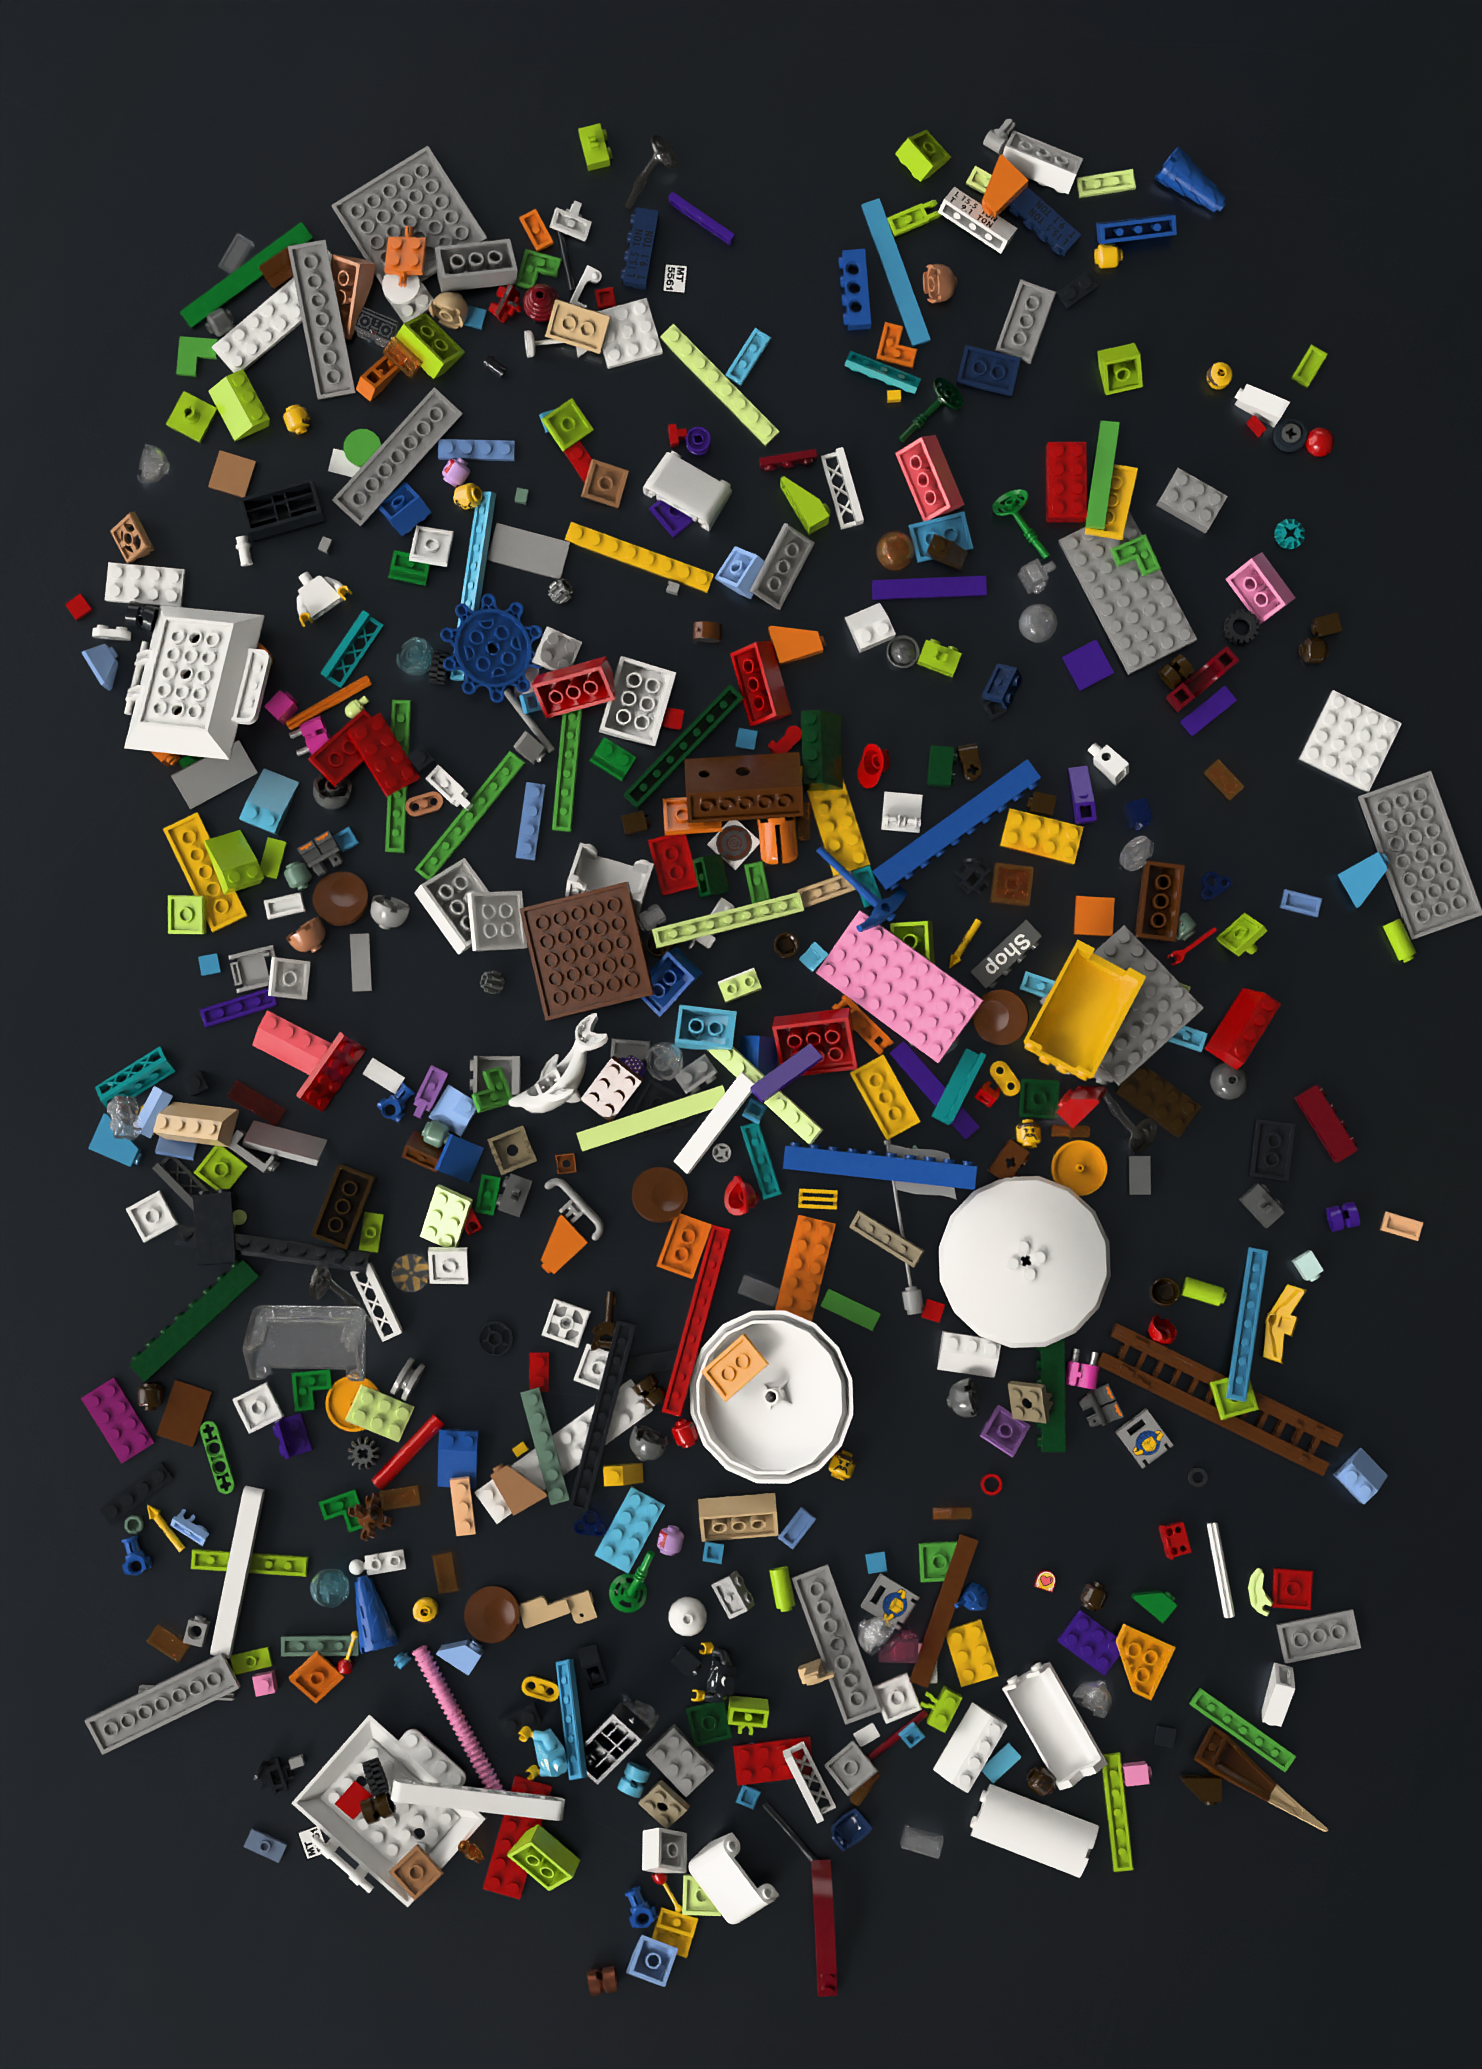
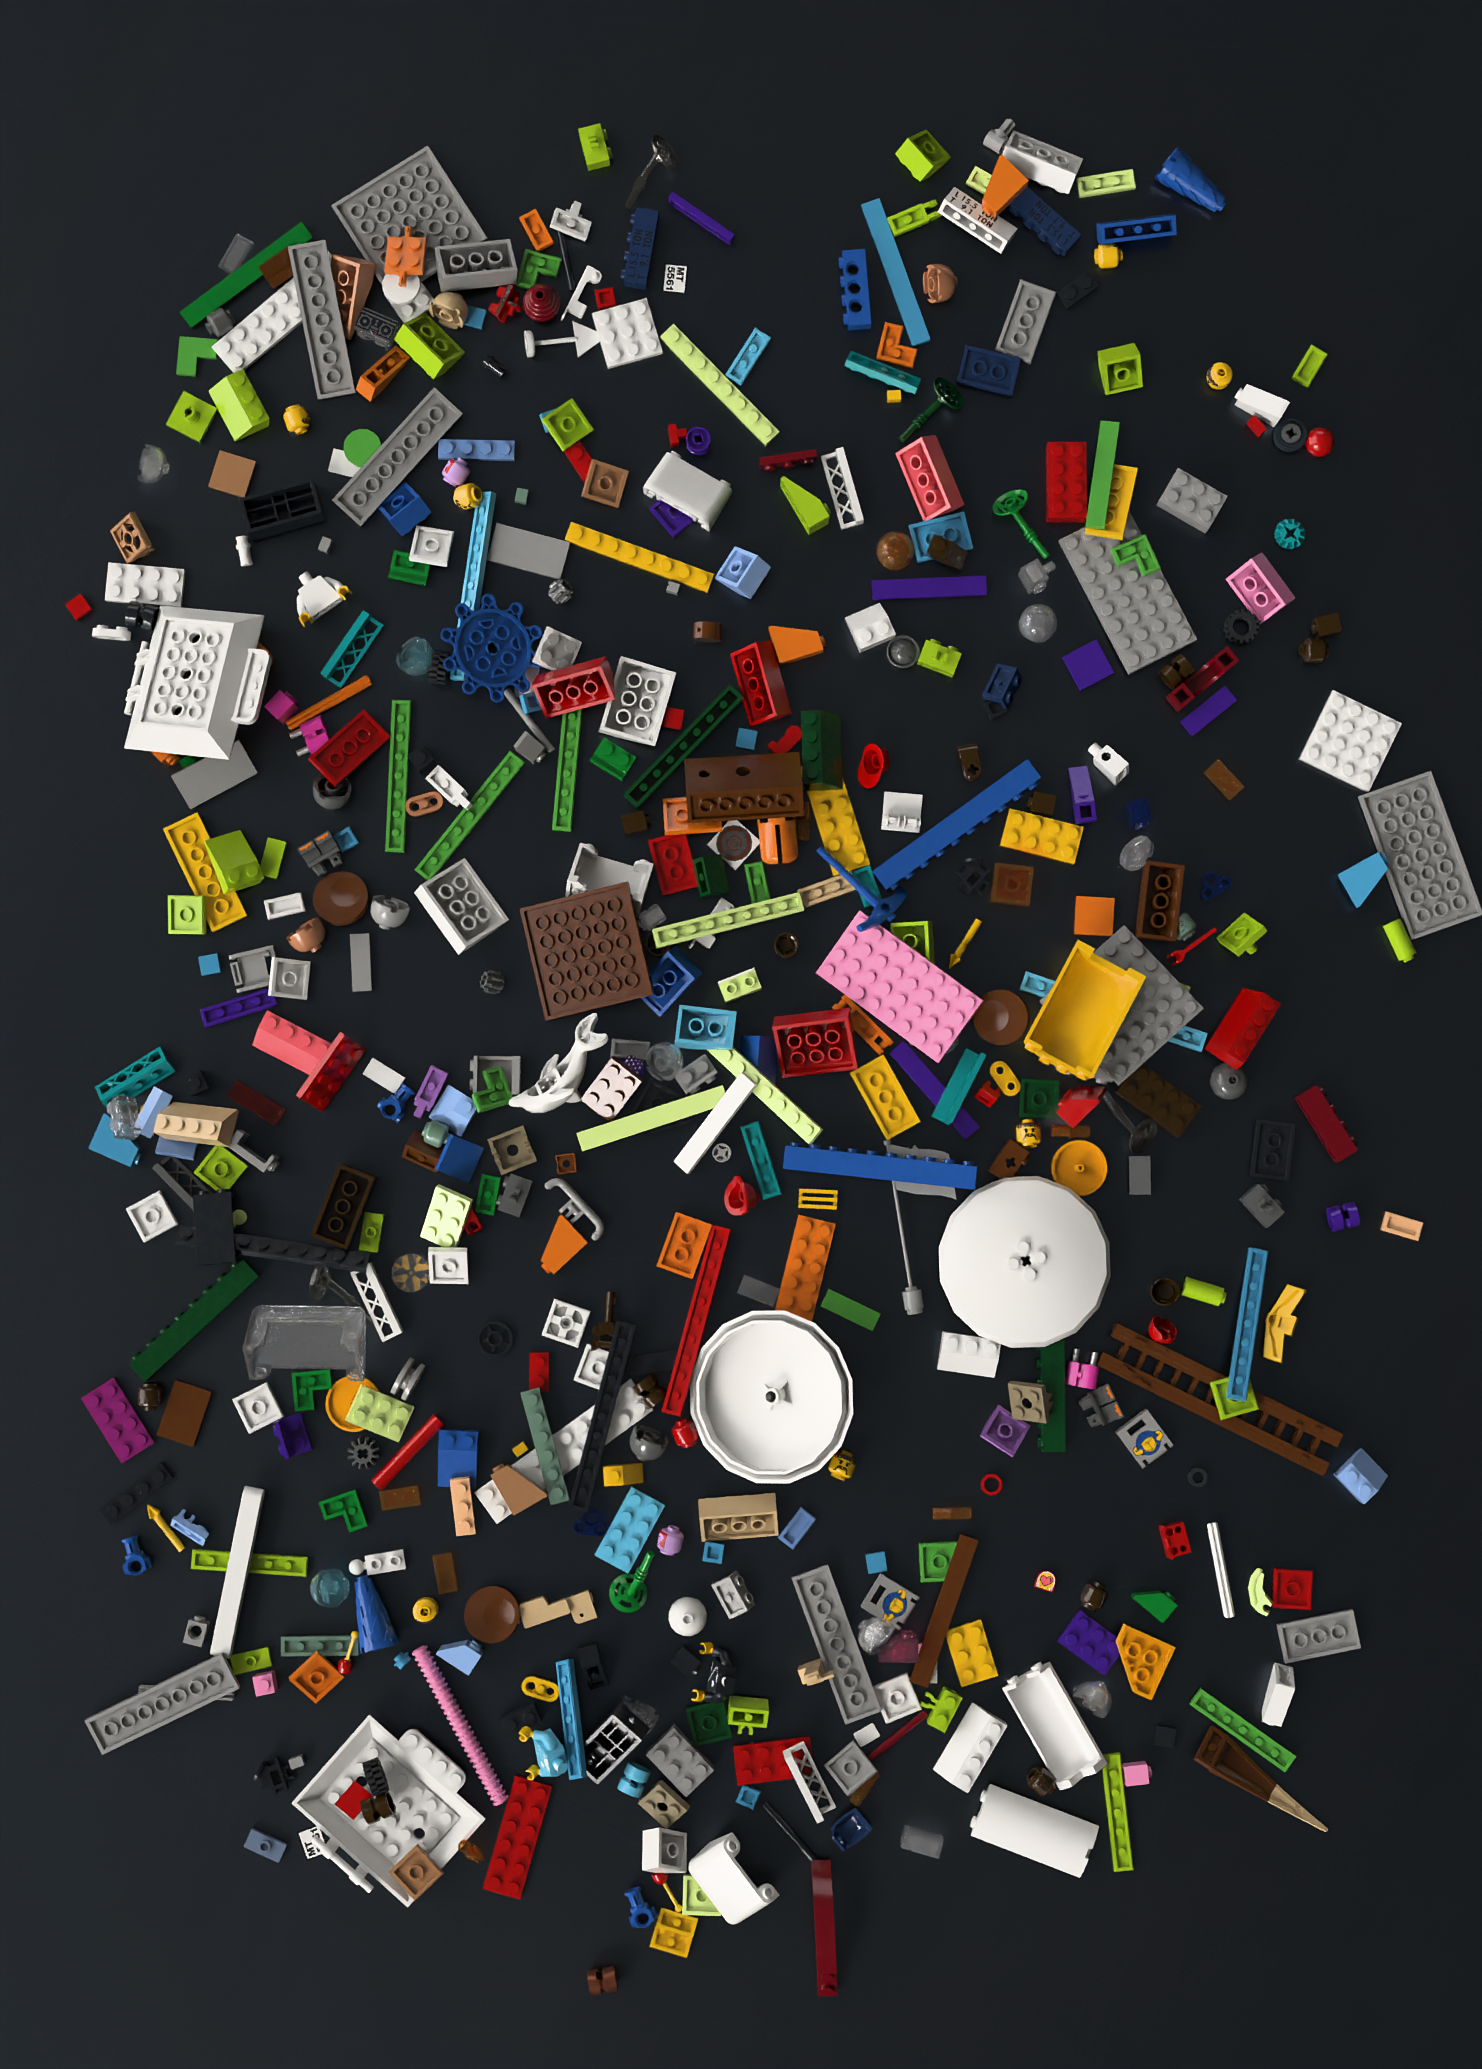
light blue slope [81,644,118,691] -> none
sand green tile [124,1515,144,1534] -> none
clear orange tile [146,1625,190,1663] -> none
bright green beam [200,1420,236,1494] -> none
medium azure slope [239,768,299,835] -> none
light grey tile [242,1120,328,1166] -> none
sand green head [284,861,312,890] -> none
yellowish green cylinder [345,695,369,718] -> none
red plate [347,713,420,797] -> none
reddish brown pin [348,1493,393,1541] -> none
clear orange plate [382,337,423,378] -> none
white beam [391,1779,565,1821] -> none
white plate [467,891,527,951] -> none
lime slope [507,1824,580,1891] -> none
medium blue plate [516,782,546,861] -> none
tan plate [545,299,611,354] -> none
light blue slope [626,1935,678,1987] -> none
reddish brown piece [632,1167,688,1223] -> none
light orange plate [701,1334,769,1401] -> none
dark azure tile [742,1098,767,1124] -> none
light grey tile [749,523,815,610] -> none
dark purple tile [750,1043,823,1103] -> none
lime brick [769,1566,795,1612] -> none
medium azure panel [799,942,829,972] -> none
dark tan plate [849,1210,925,1268] -> none
dark azure tile [898,1722,926,1749] -> none
red tile [921,1298,945,1323] -> none
dark green brick [927,745,957,788] -> none
dark grey cylinder [947,1378,980,1417] -> none
blue piece [954,1582,989,1611] -> none
dark grey brick [969,920,1042,990] -> none
medium azure tile [981,1742,1021,1783] -> none
dark brown slope [1180,1775,1222,1805] -> none
medium blue tile [1280,889,1322,917] -> none
light aqua brick [1292,1250,1324,1282] -> none

